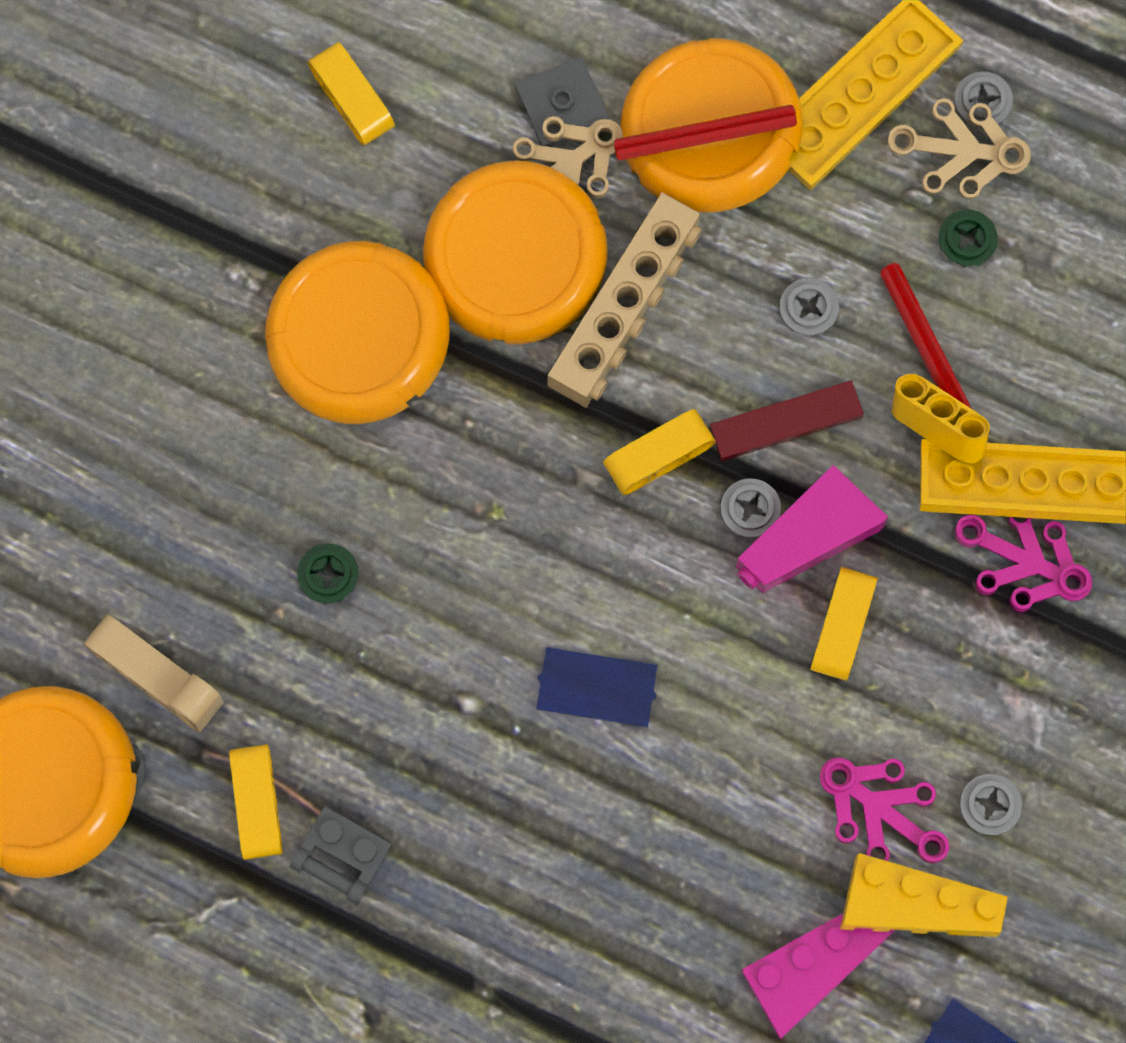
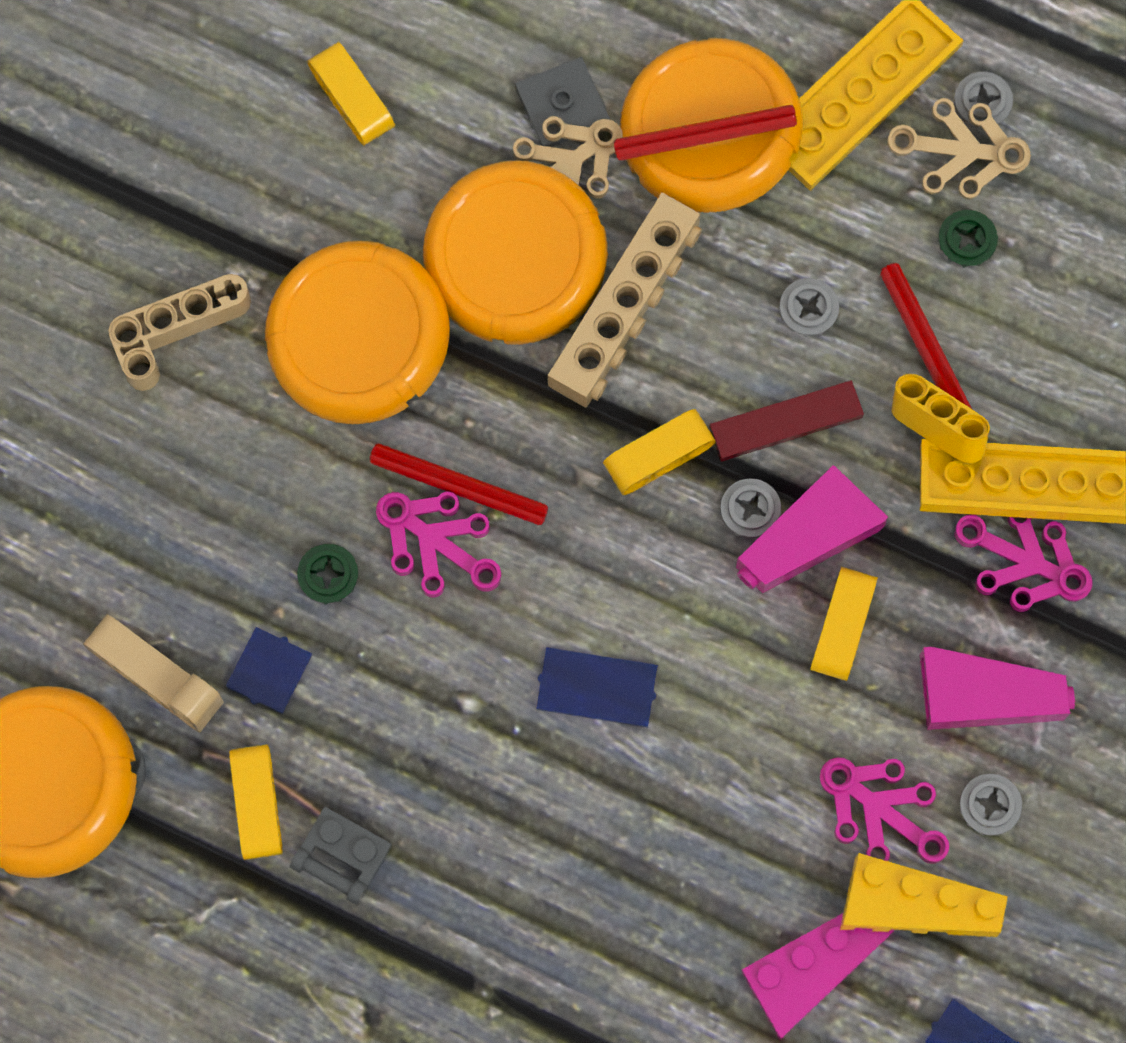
none -> tan beam [108,274,251,391]
none -> clear blue piece [226,627,313,714]
none -> red axle [370,443,548,525]
none -> dark pink plant [376,492,501,598]
none -> dark pink slope [919,647,1075,730]

